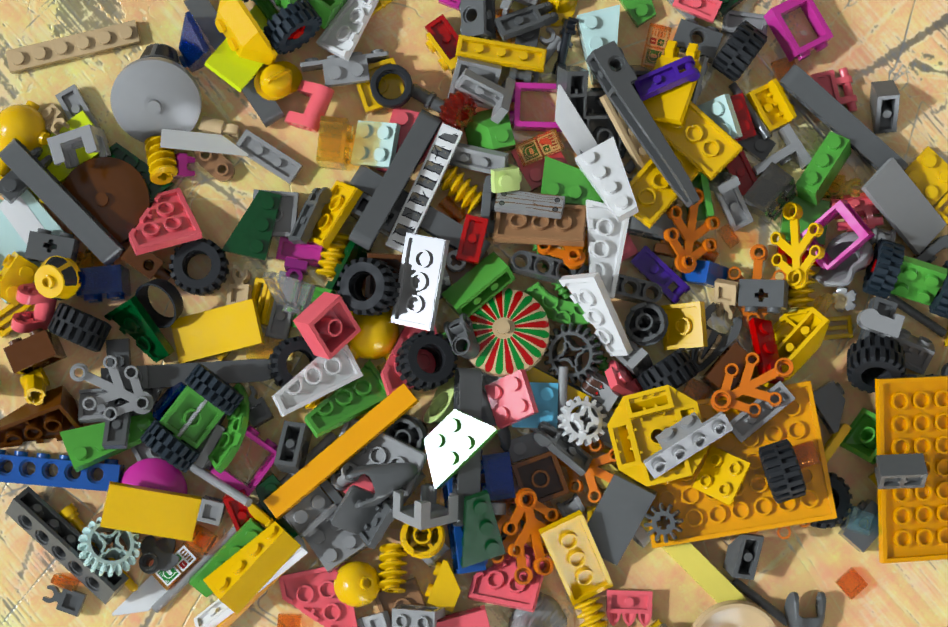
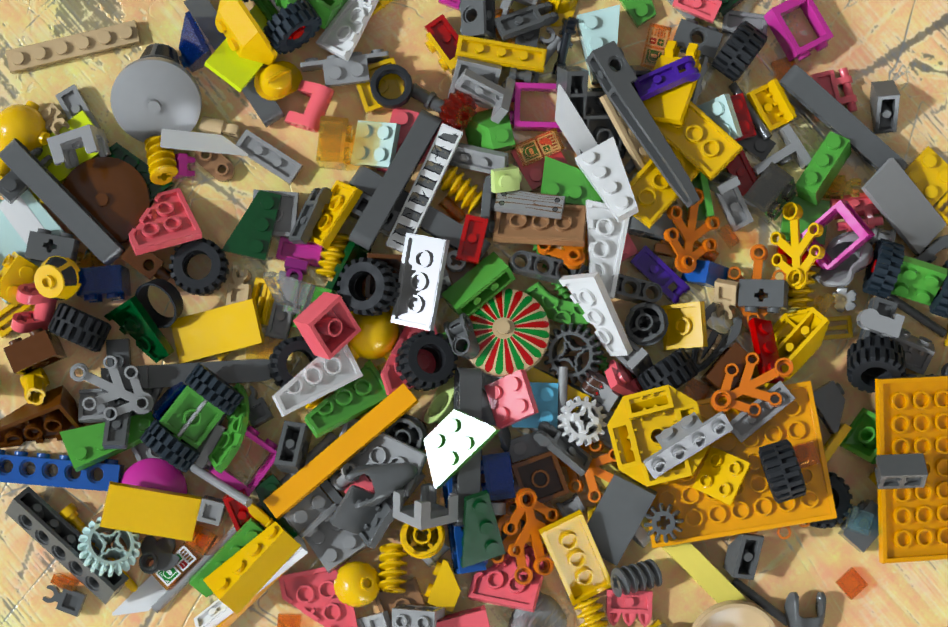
none -> dark grey piece [610,559,662,597]

